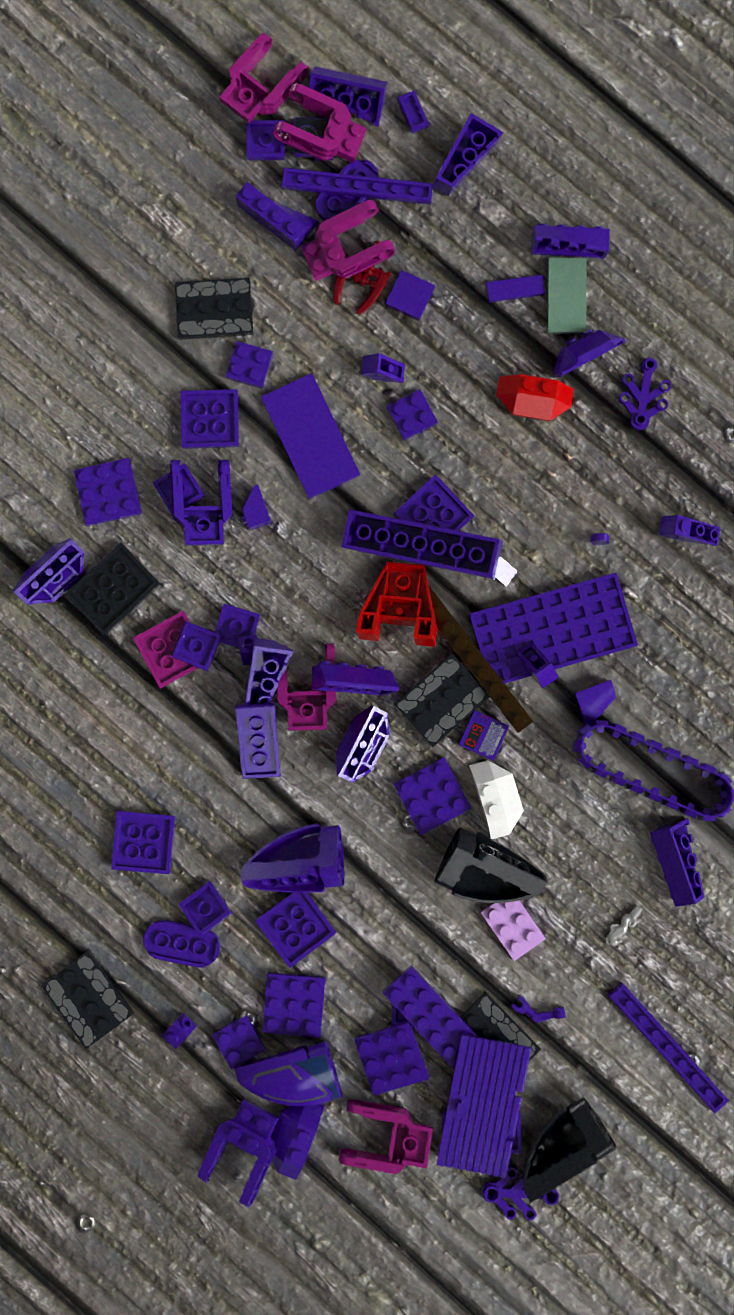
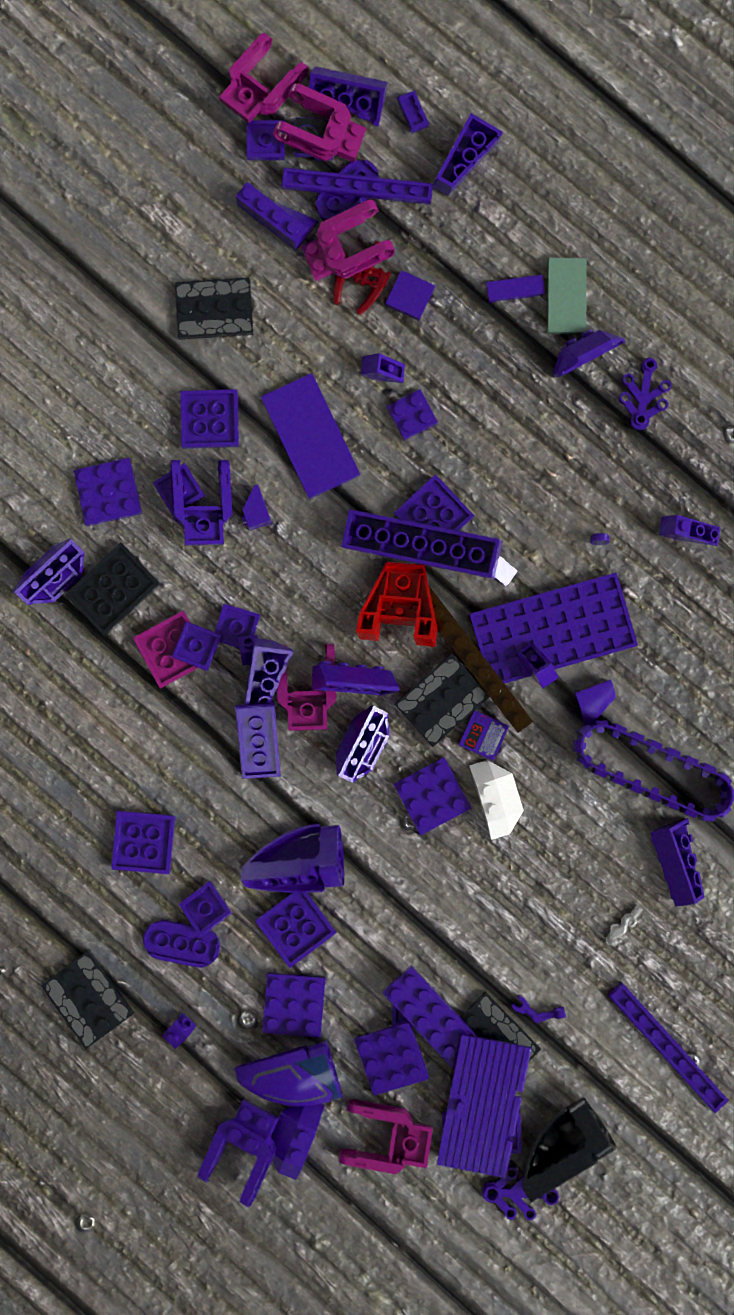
dark purple plate [212,1014,266,1070] -> none
dark purple plate [226,341,273,389] -> none
black panel [434,827,548,903] -> none
lavender plate [480,901,546,961] -> none
red wedge [496,374,574,421] -> none
dark purple wedge [531,223,610,258] -> none

